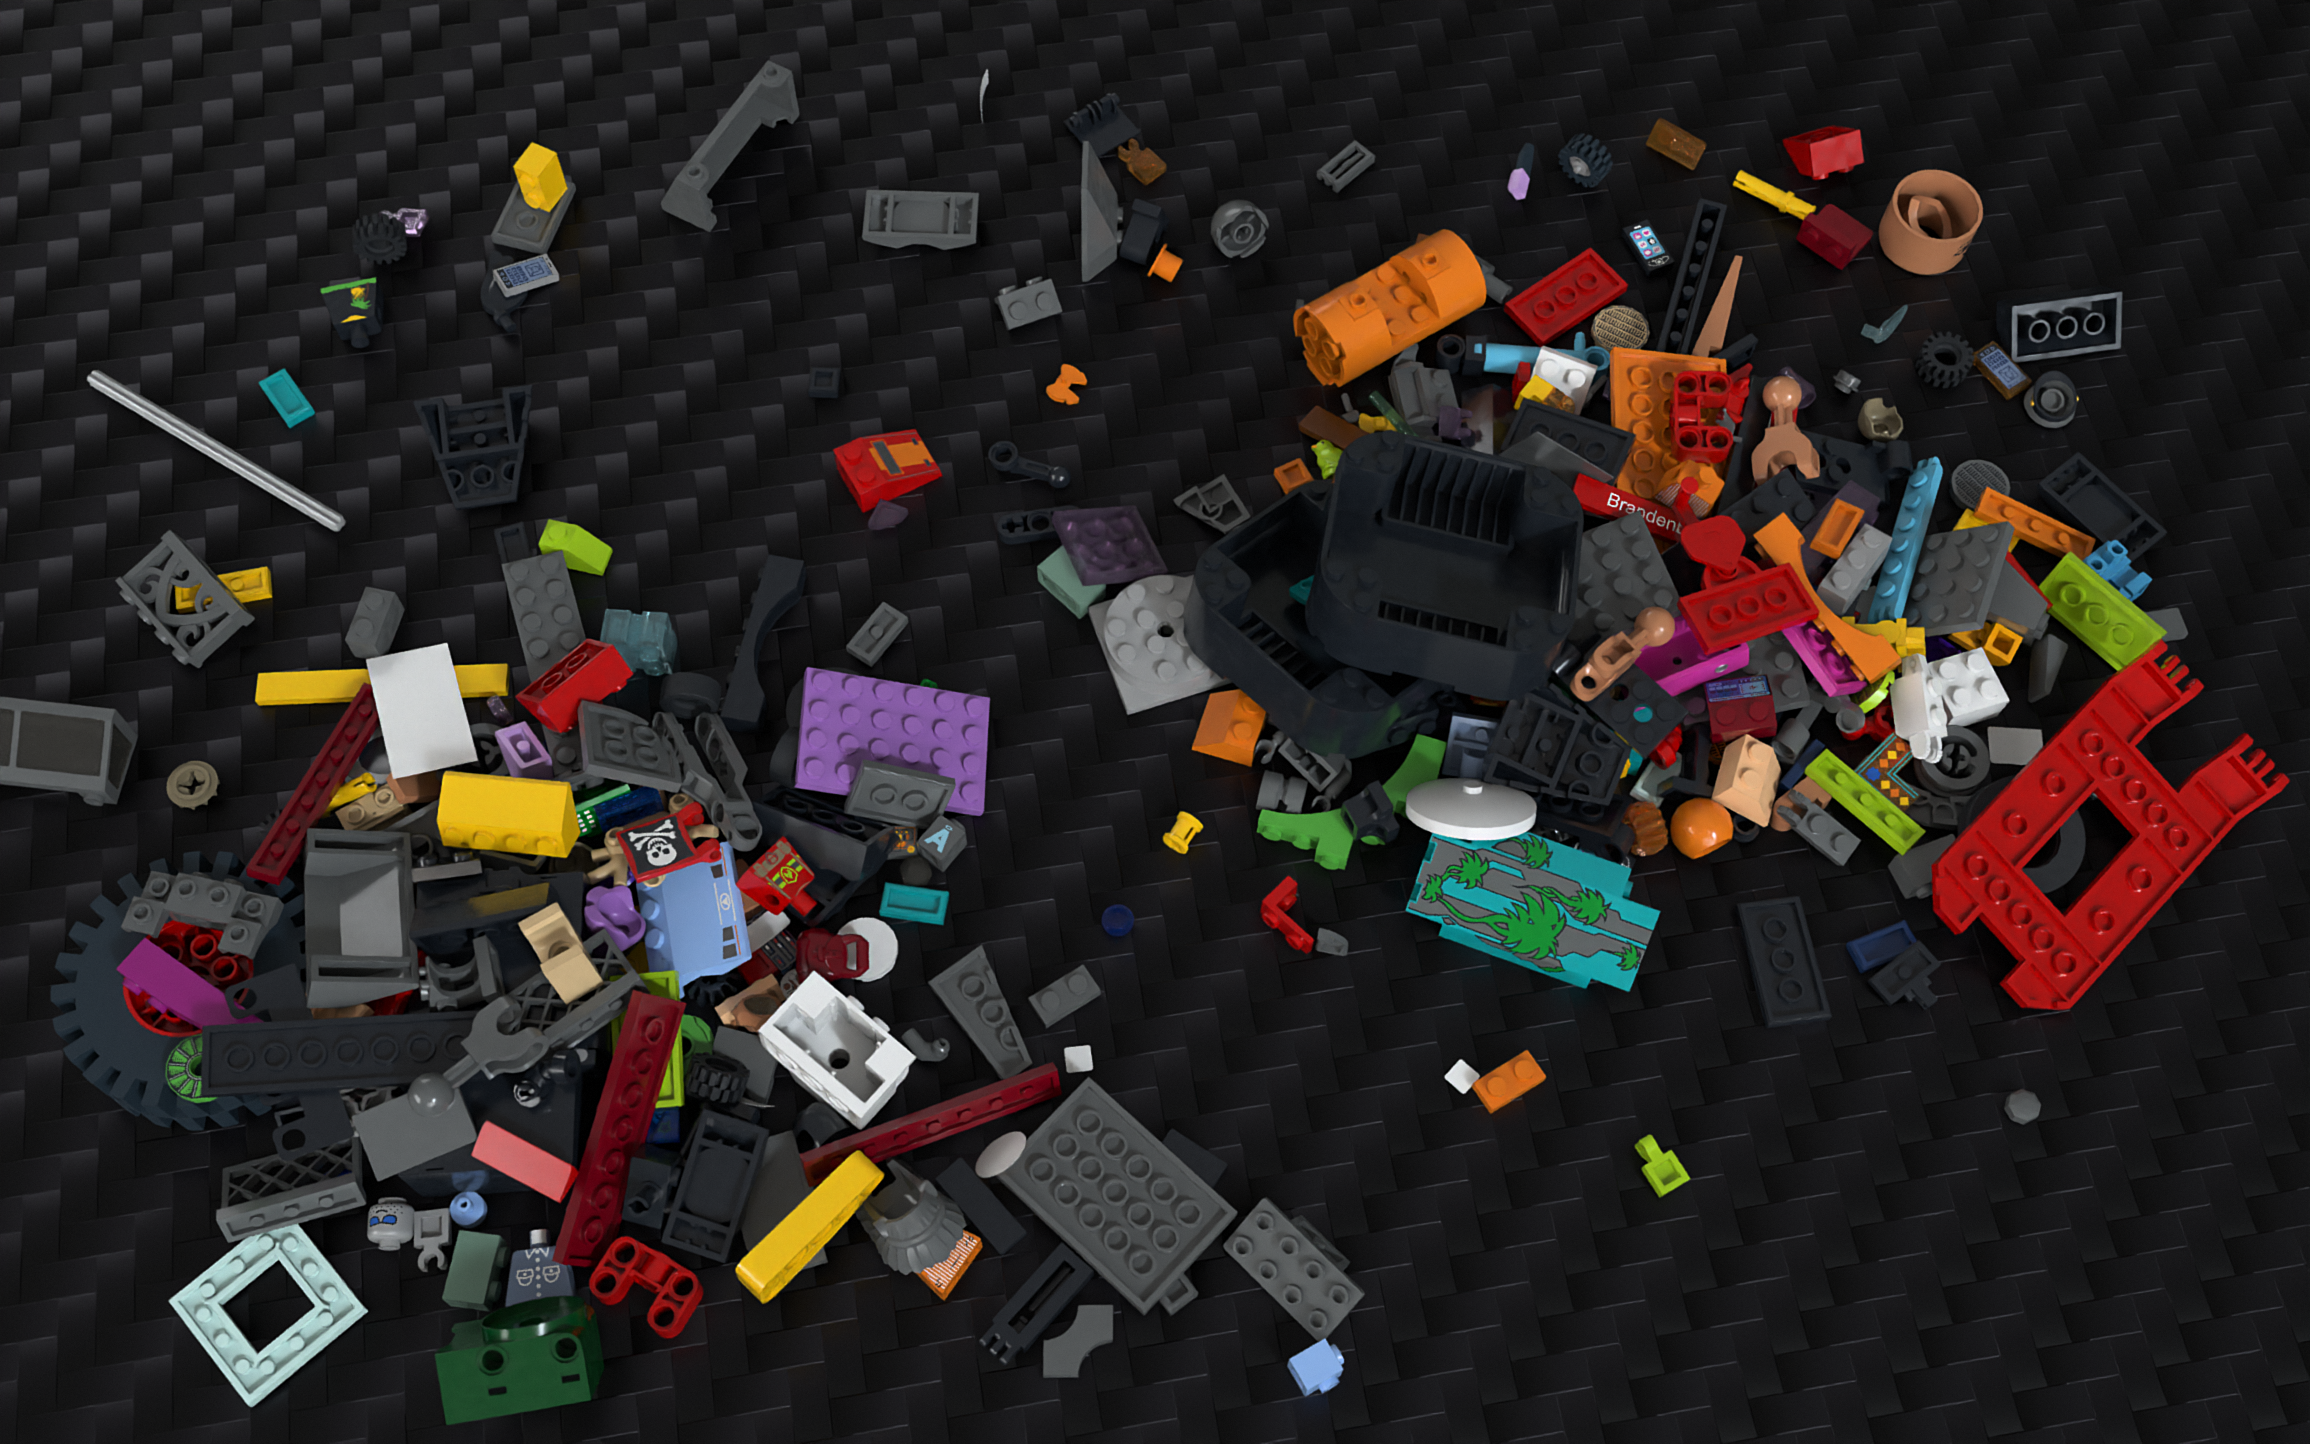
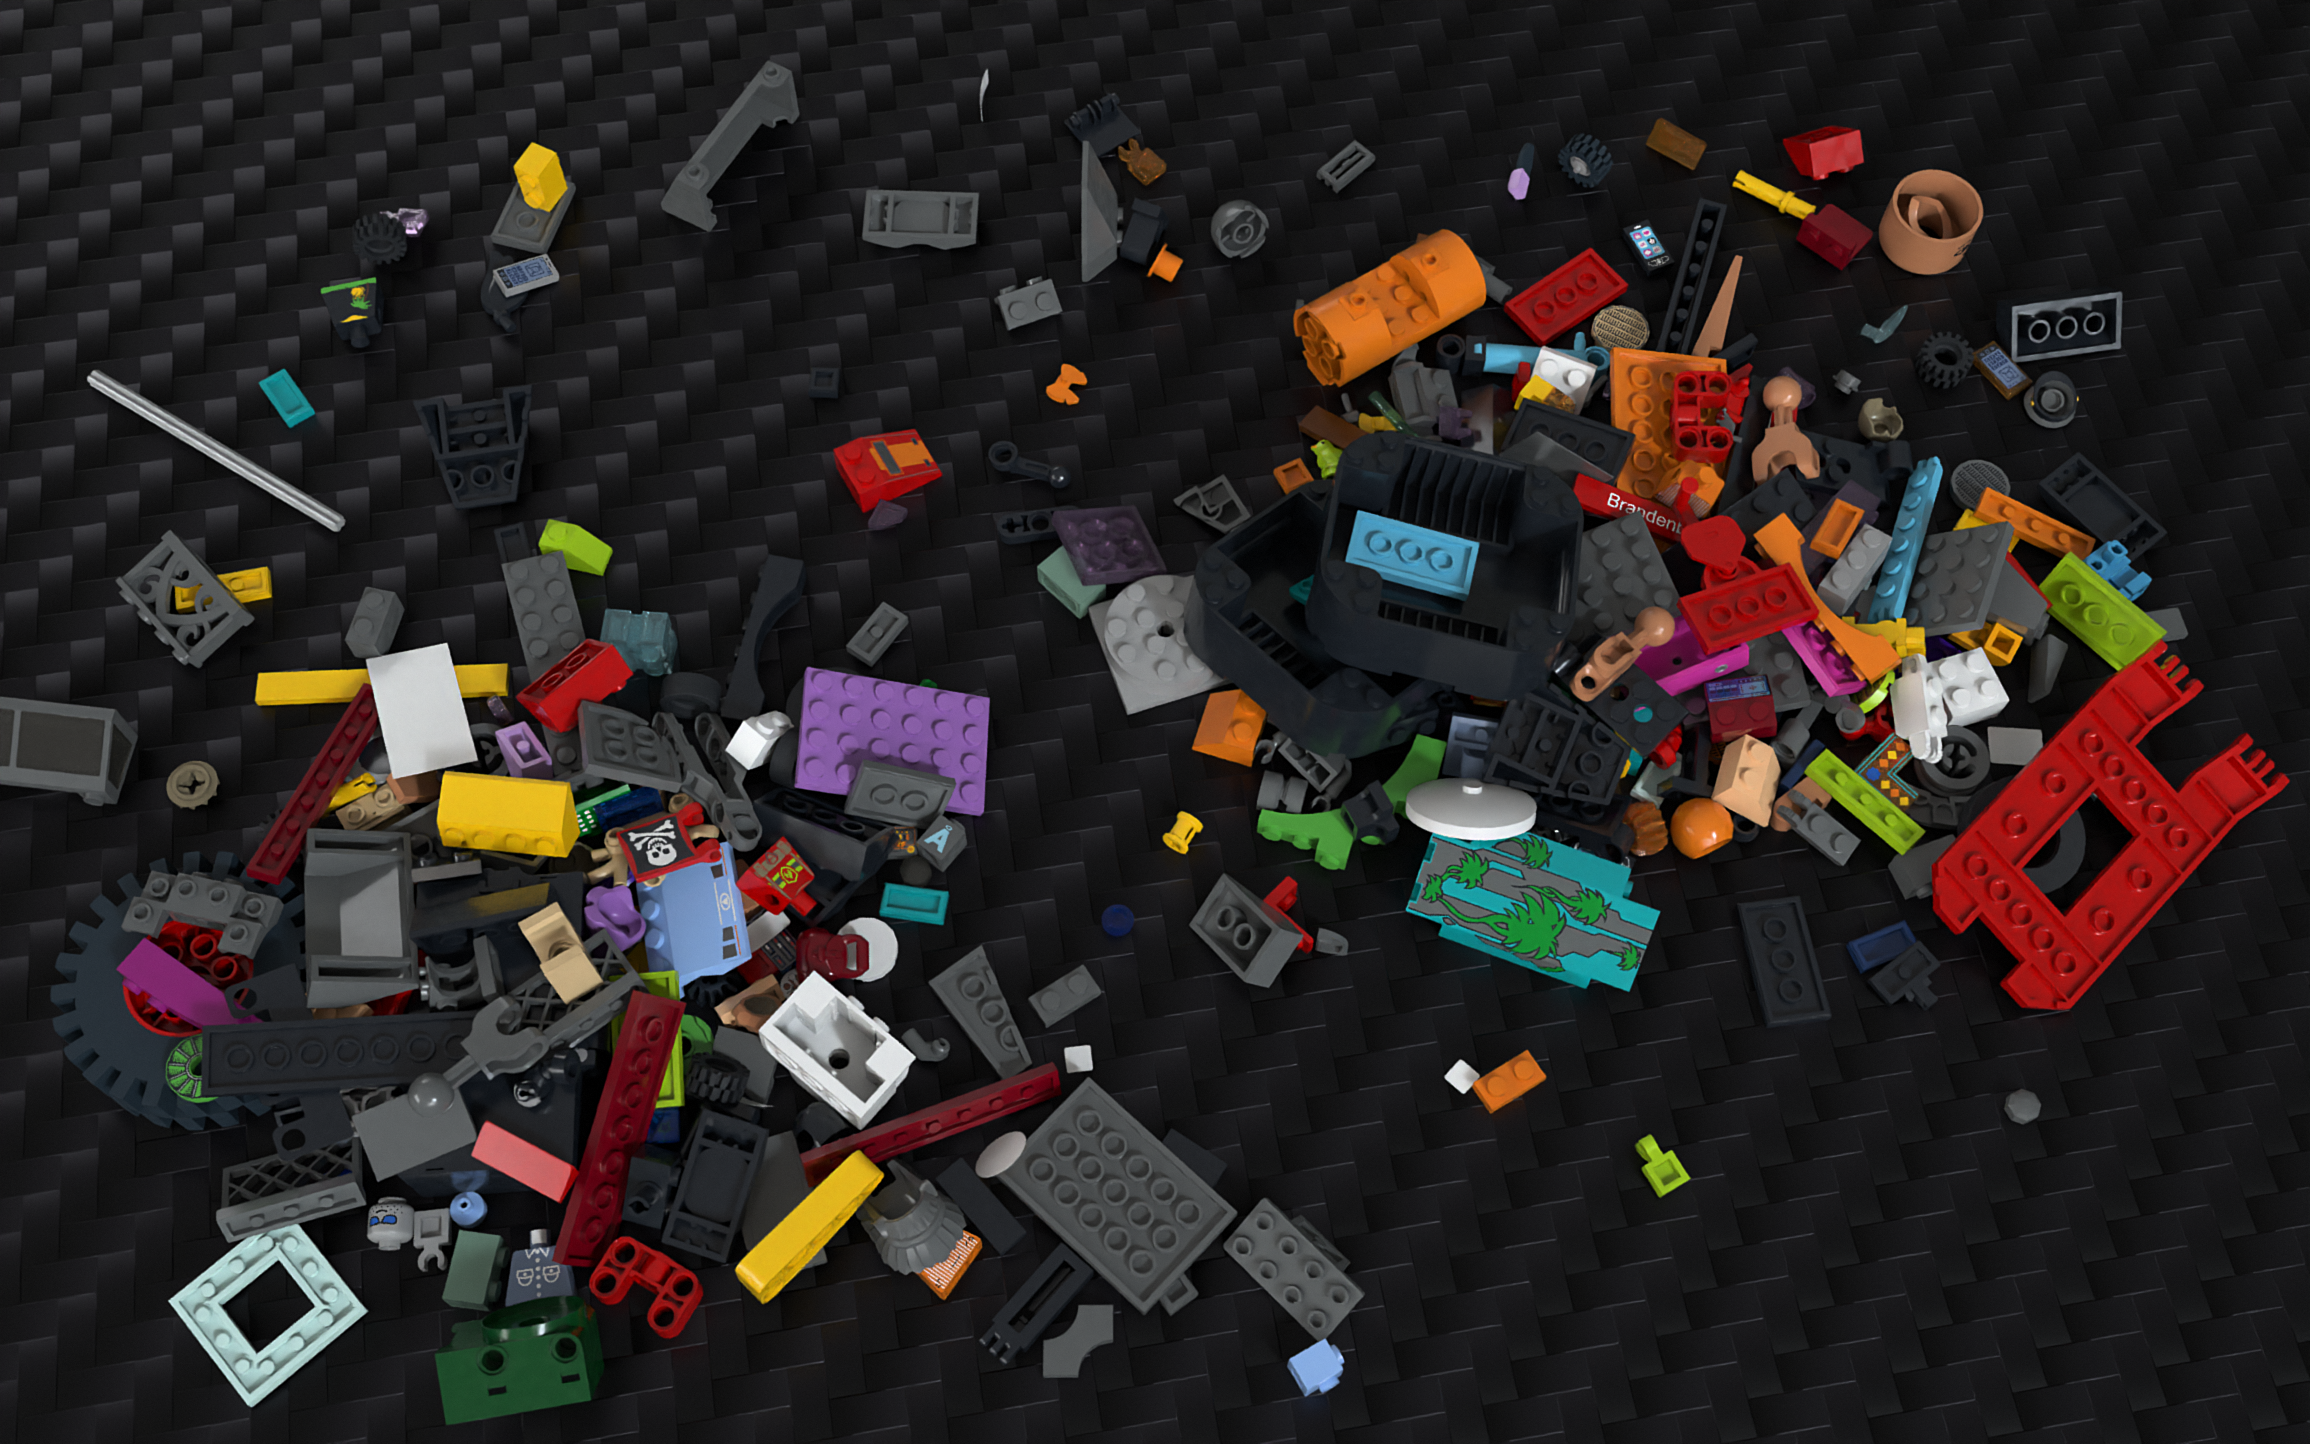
none -> white brick [726,710,794,770]
none -> dark grey slope [1189,873,1304,988]
none -> medium azure plate [1344,510,1479,601]

